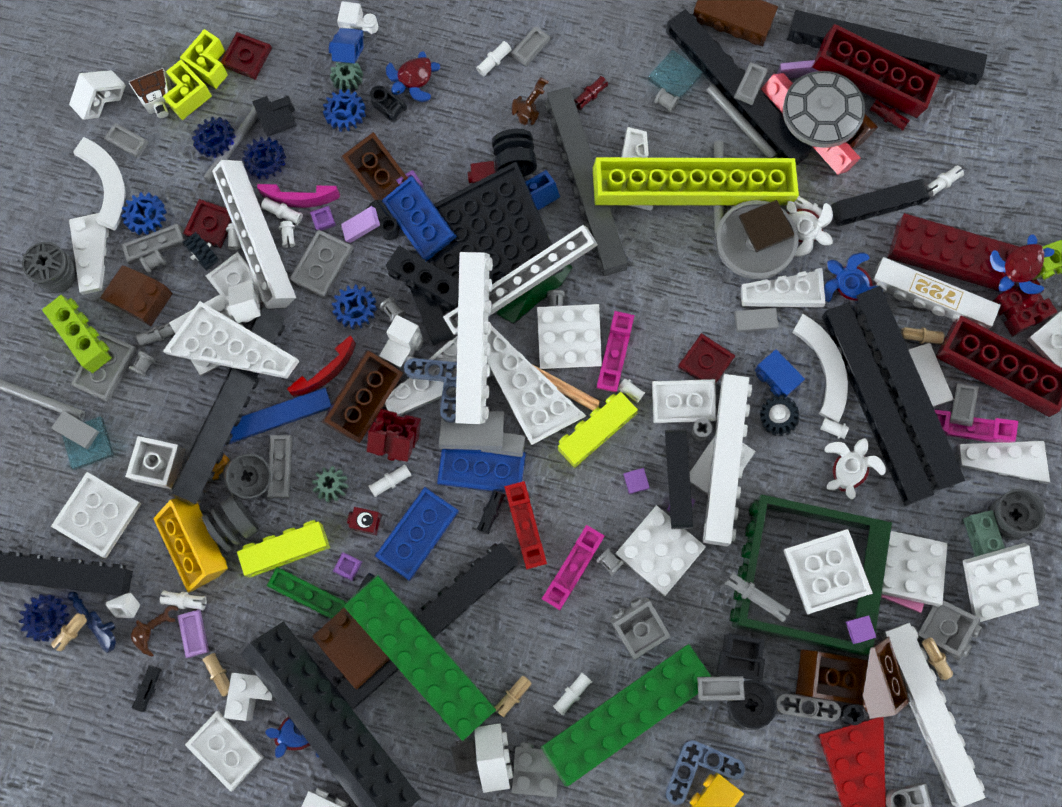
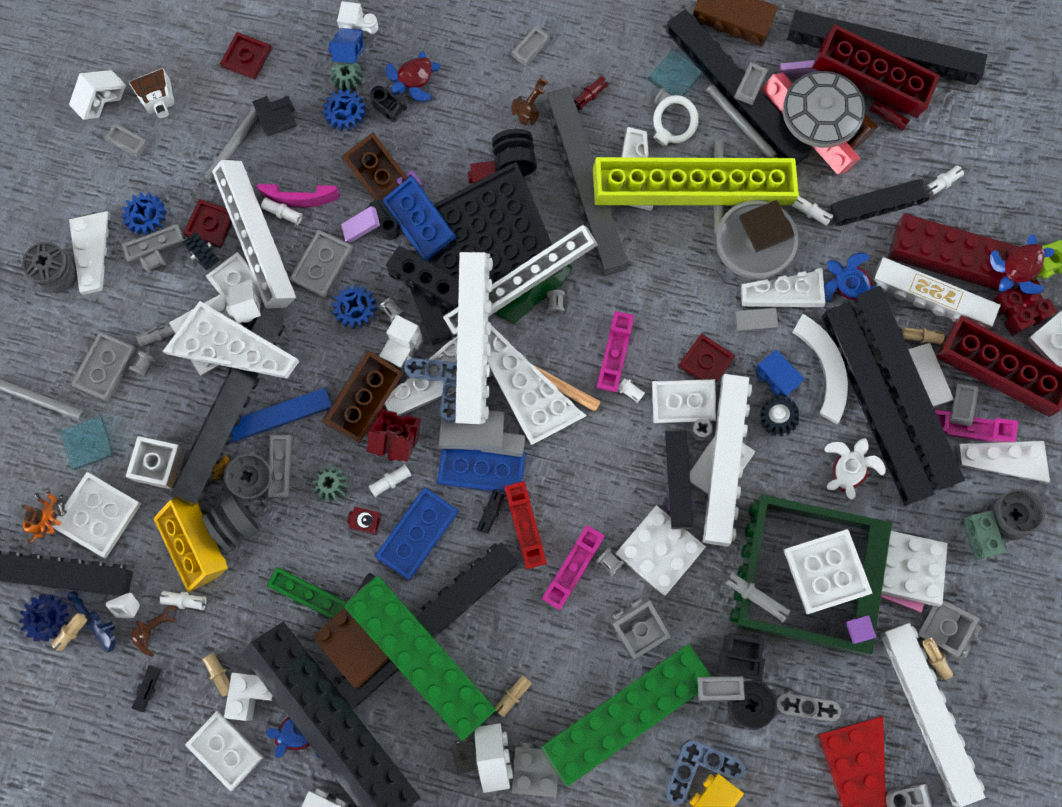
lime brick [42,294,112,373] -> none
light grey tile [52,411,99,449] -> none
white tile [73,137,126,231] -> none
reddish brown slope [100,265,173,327] -> none
neon yellow brick [163,60,212,120] -> none
lavender tile [177,610,209,658] -> none
neon yellow brick [180,29,228,89] -> none
clear blue gear [192,117,236,158] -> none
white pin [226,223,241,250] -> none
neon yellow brick [237,520,330,578] -> none
clear blue gear [242,137,286,179] -> none
white pin [279,221,295,248] -> none
red slope [287,336,356,397] -> none
medium lavender tile [310,206,336,231] -> none
medium lavender tile [333,552,362,581] -> none
white pin [476,41,512,77] -> none
blue brick [526,170,560,210] -> none
white plate [537,304,602,369] -> none
white pin [553,672,592,716] -> none
neon yellow brick [558,392,638,468] -> none
medium lavender tile [623,468,650,495] -> none
white animal [787,201,833,257] -> none
reddish brown slope [796,649,868,705] -> none
white pin [820,417,849,439] -> none
black bush [840,704,864,725] -> none
slope [863,637,910,719] -> none
white plate [963,543,1039,622] -> none
none -> animal [22,488,67,543]
none -> white piece [653,95,698,147]

